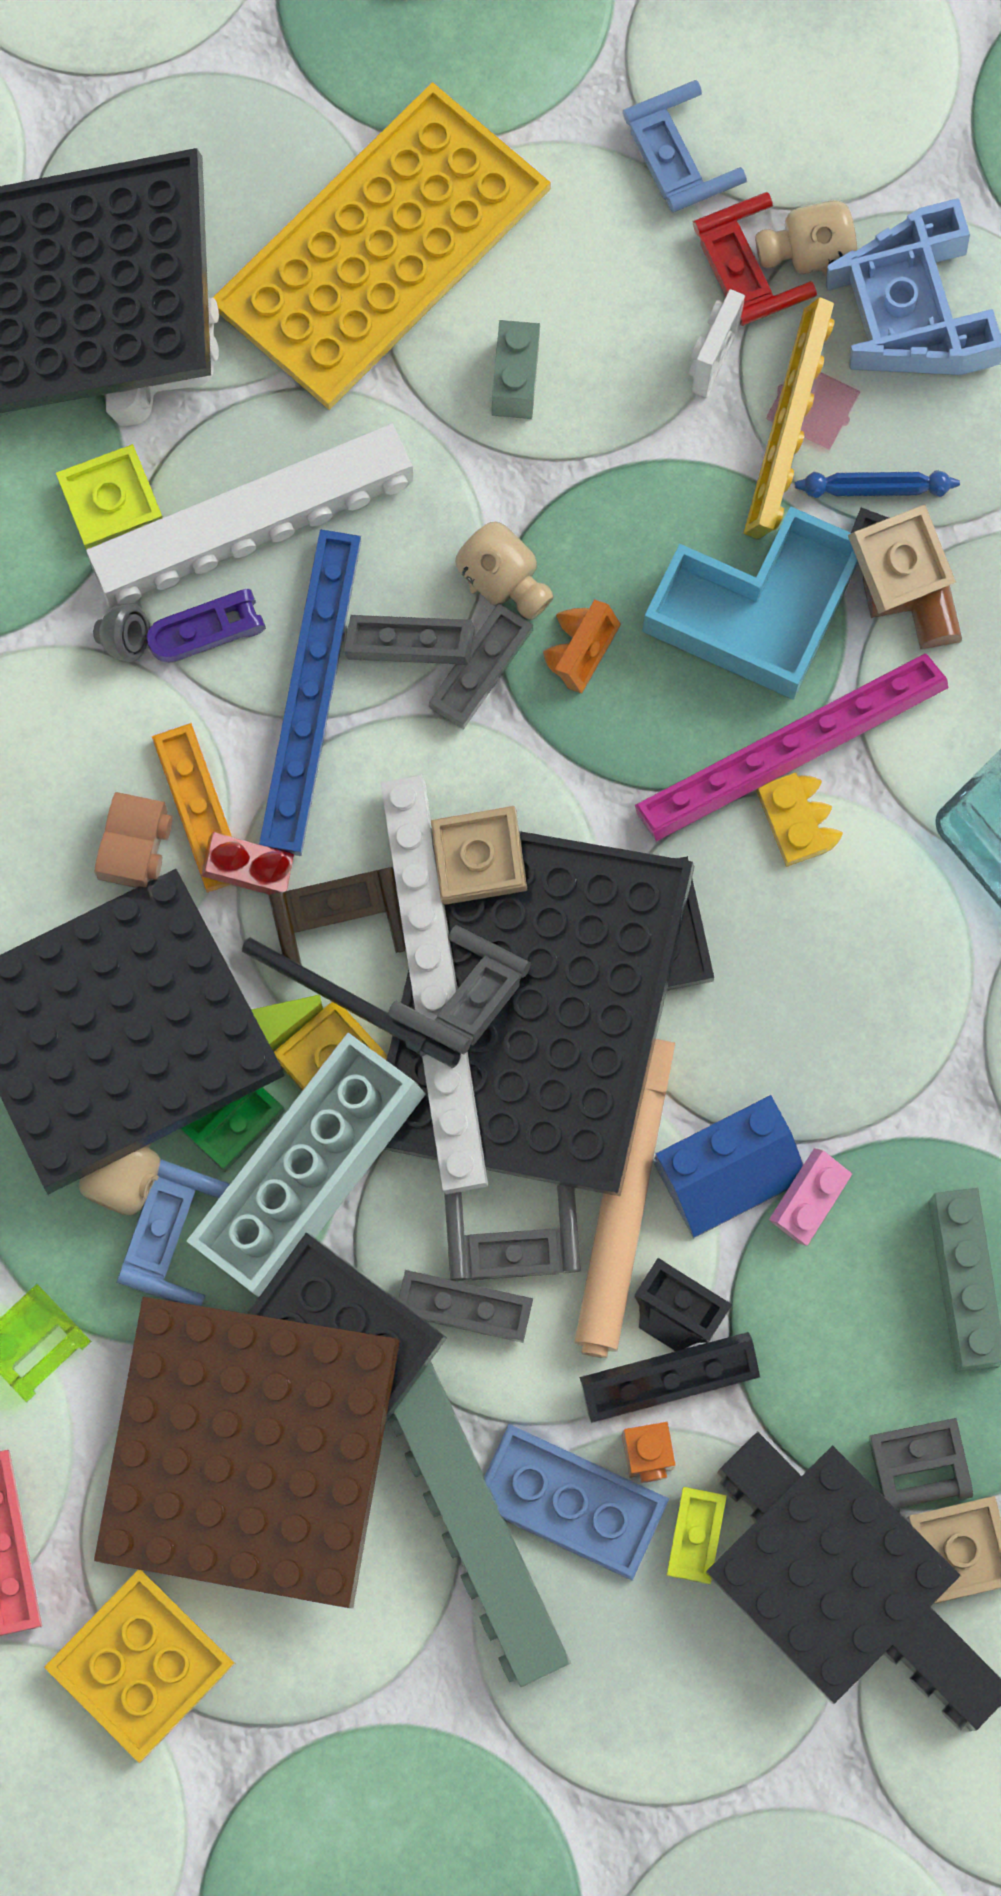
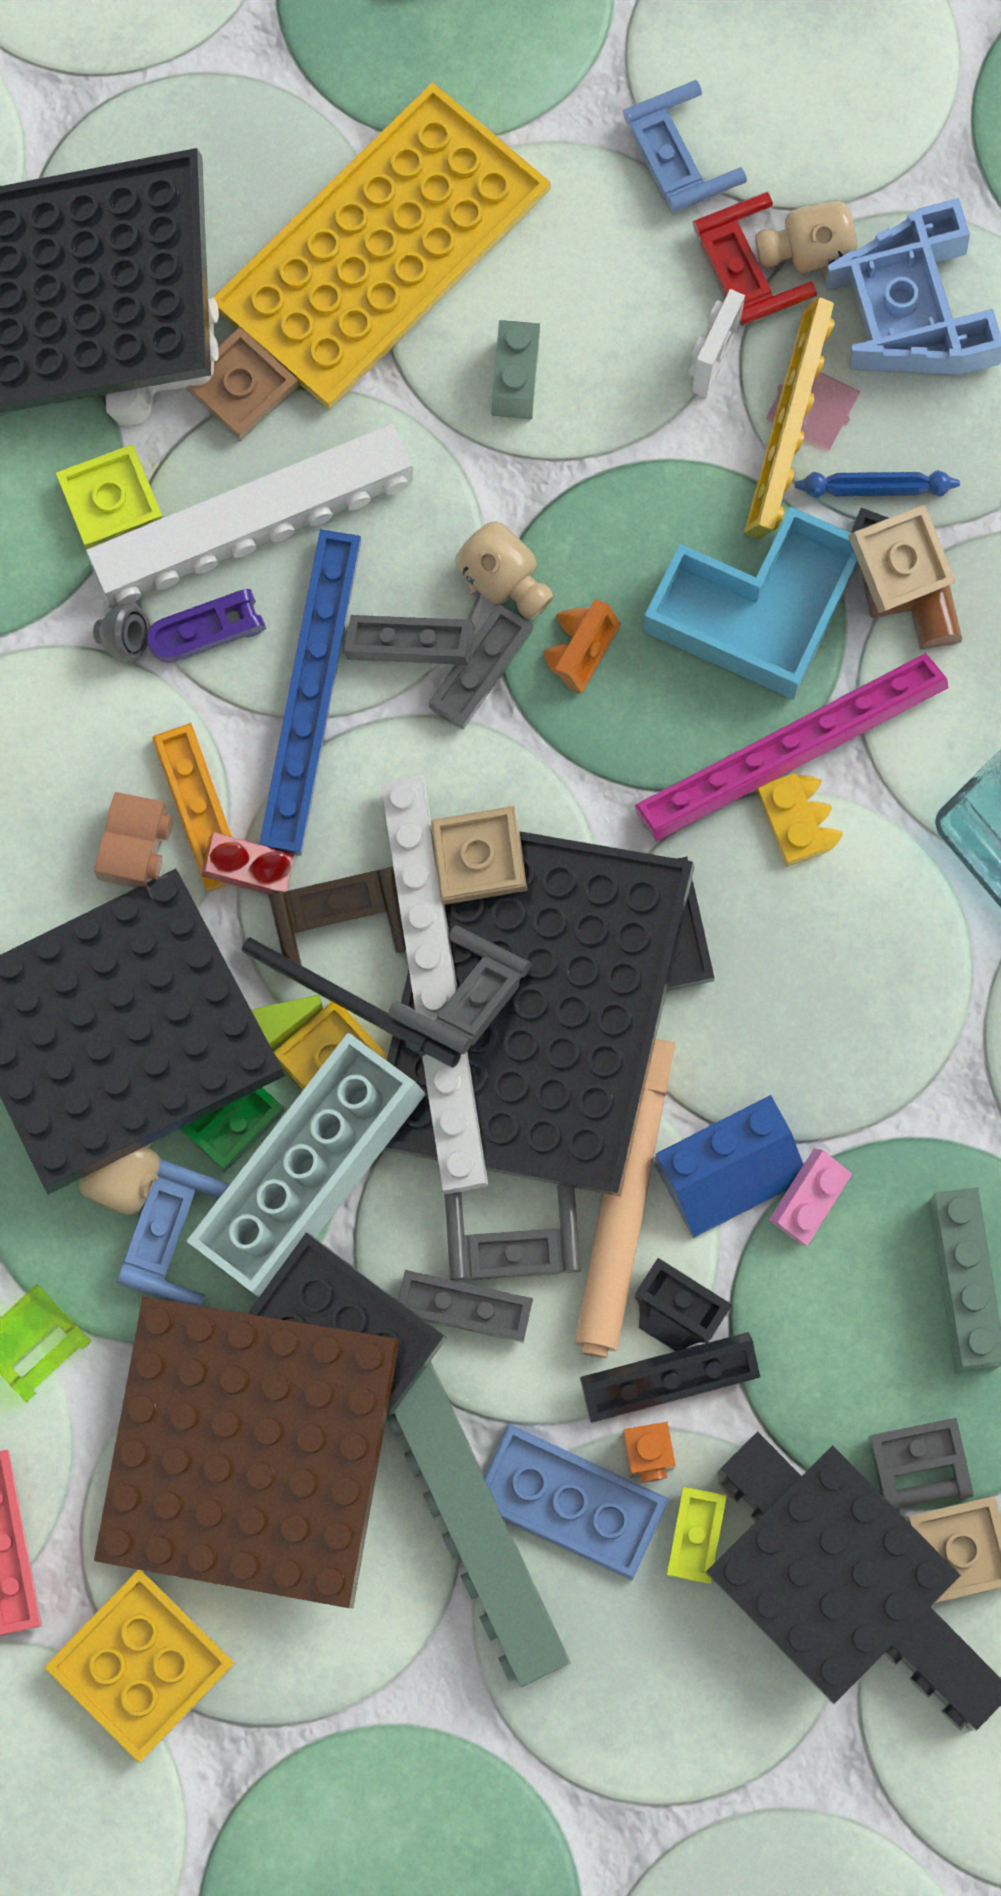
none -> medium nougat plate [185,327,299,441]

